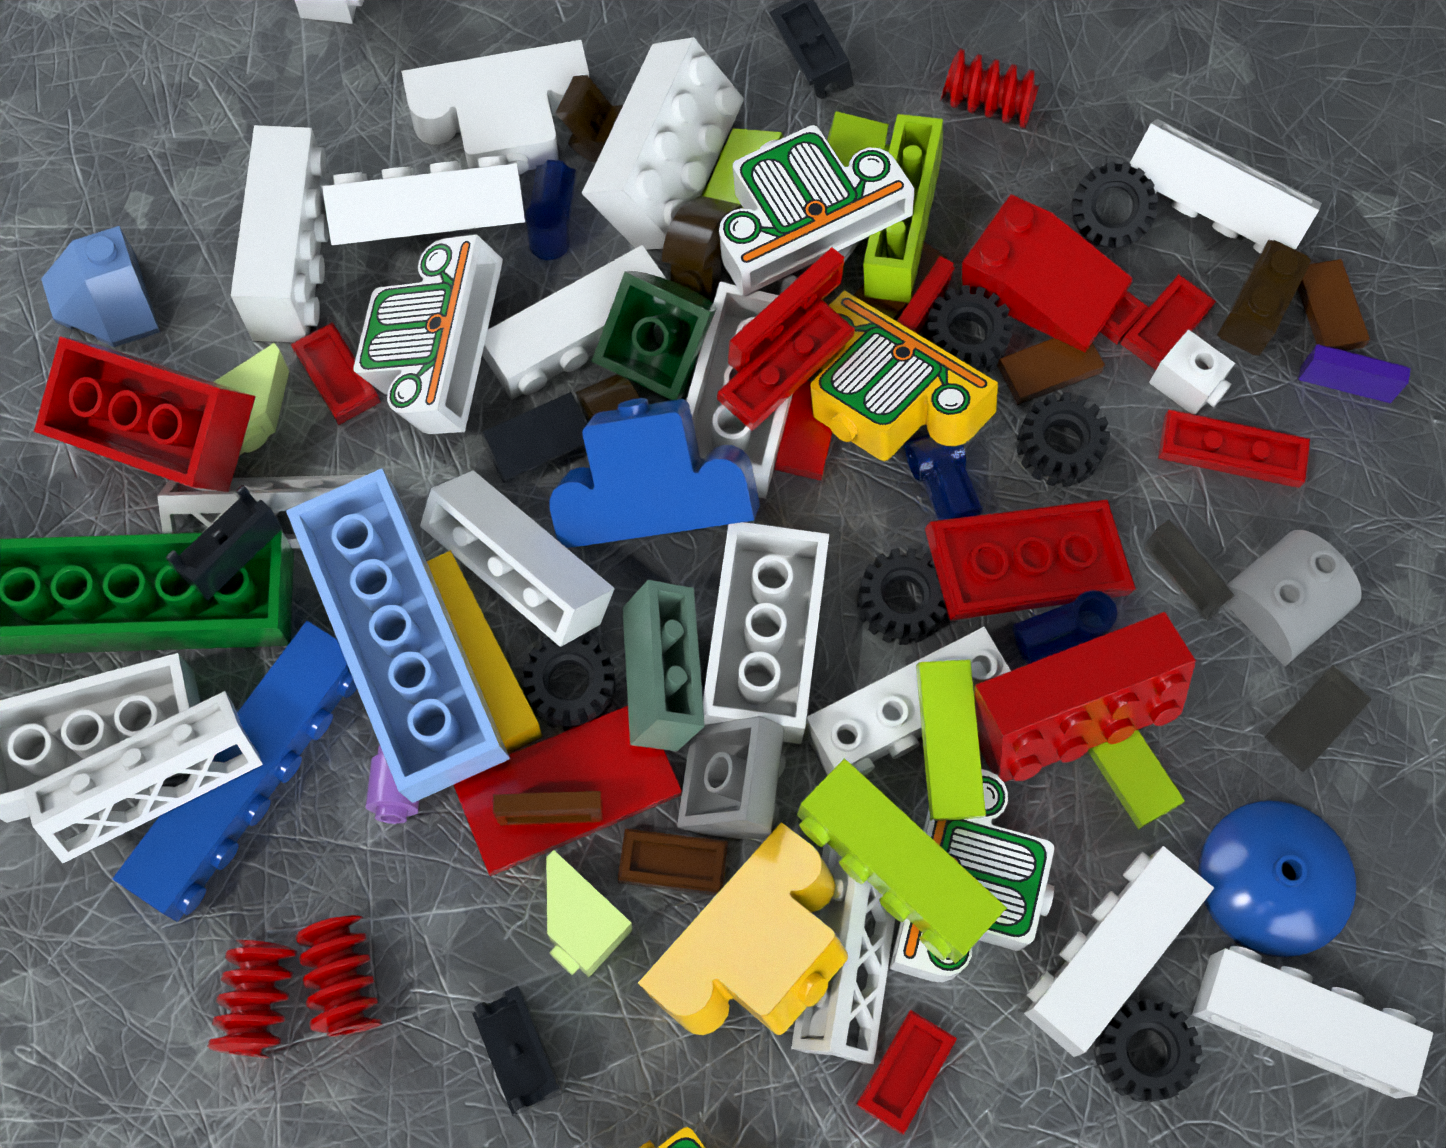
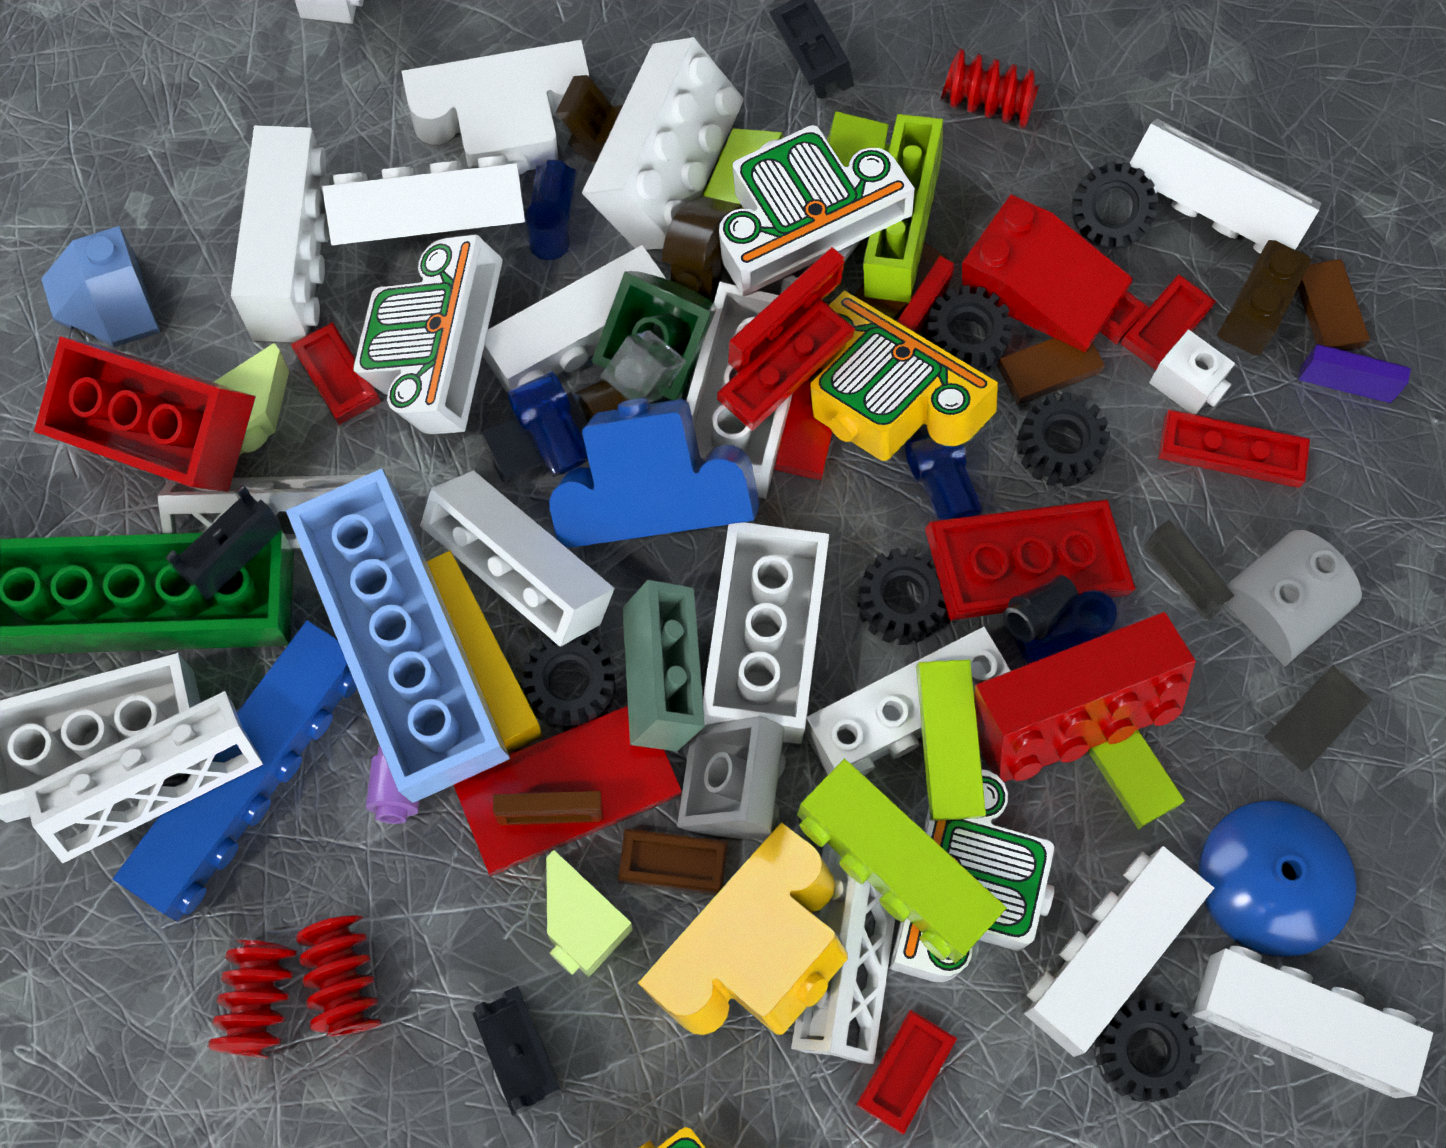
none -> clear blue piece [507,371,588,477]
none -> clear brick [601,330,686,403]
none -> black cone [1003,575,1078,643]

